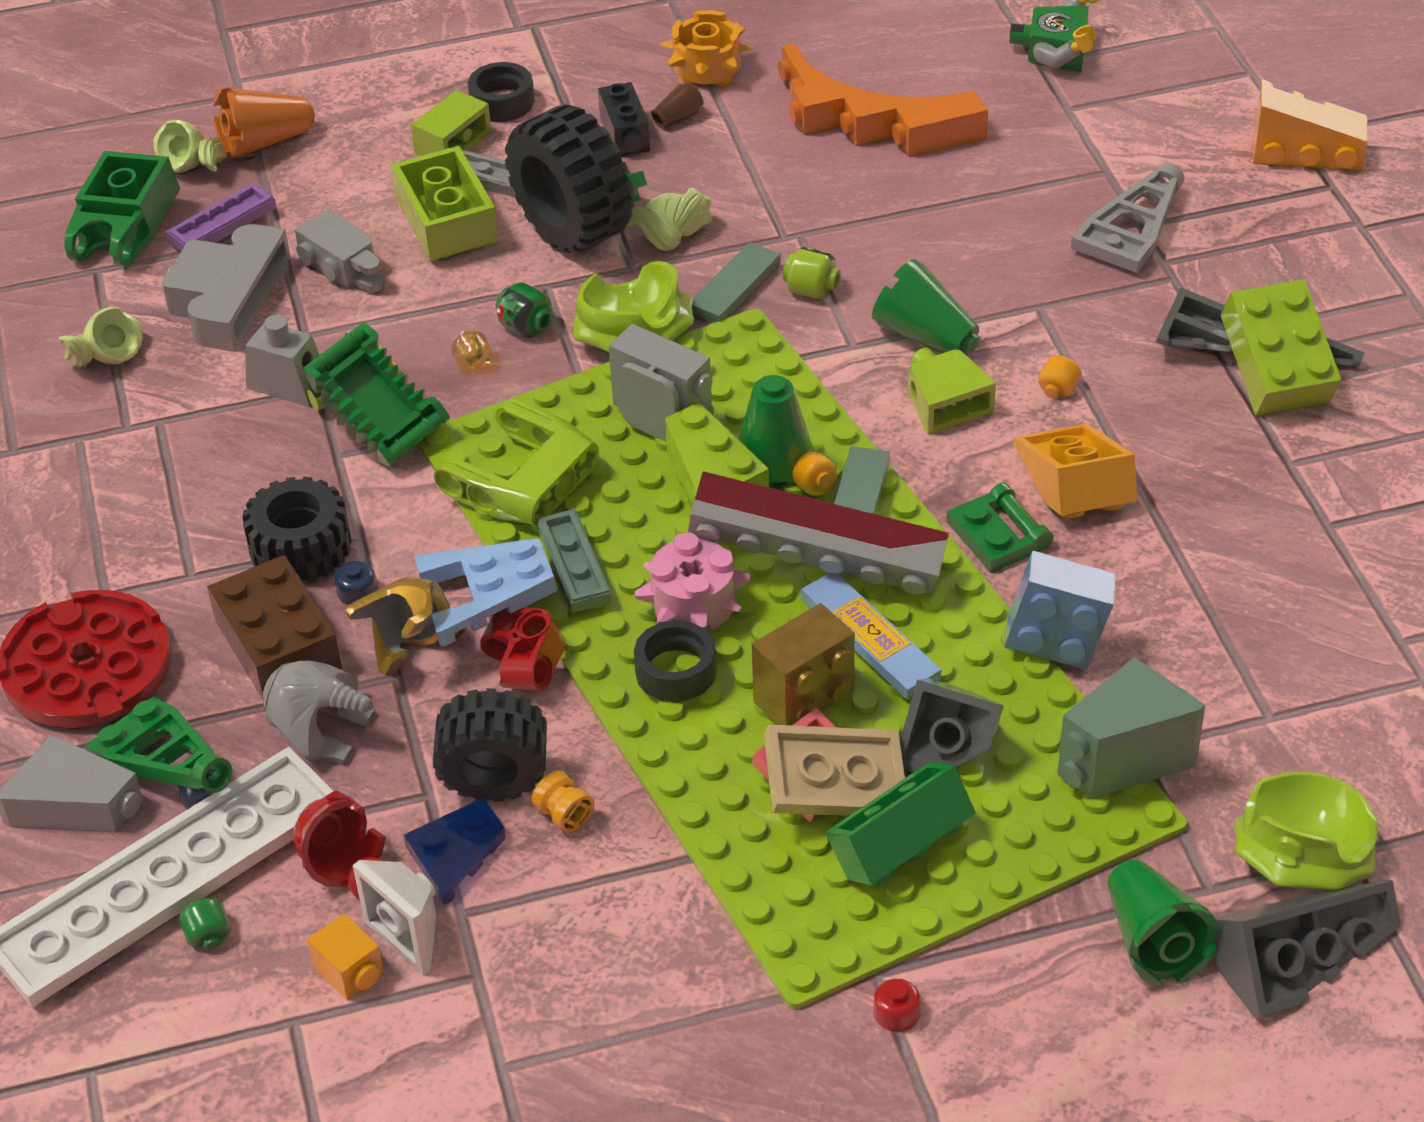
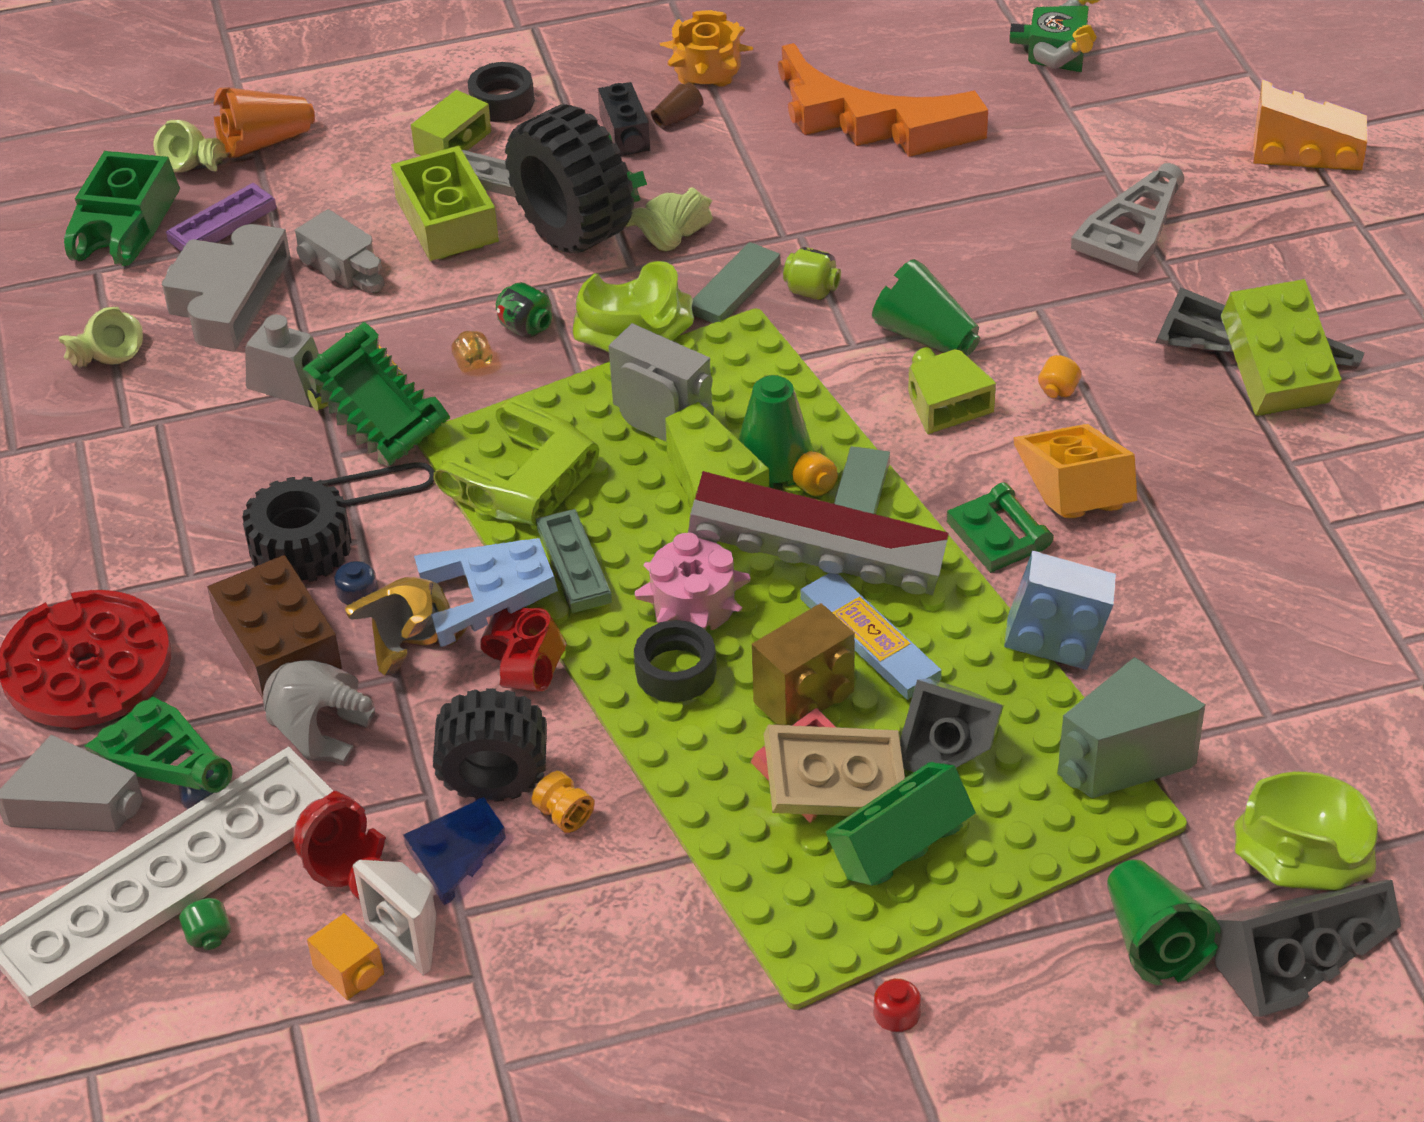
none -> black piece [323,462,435,506]

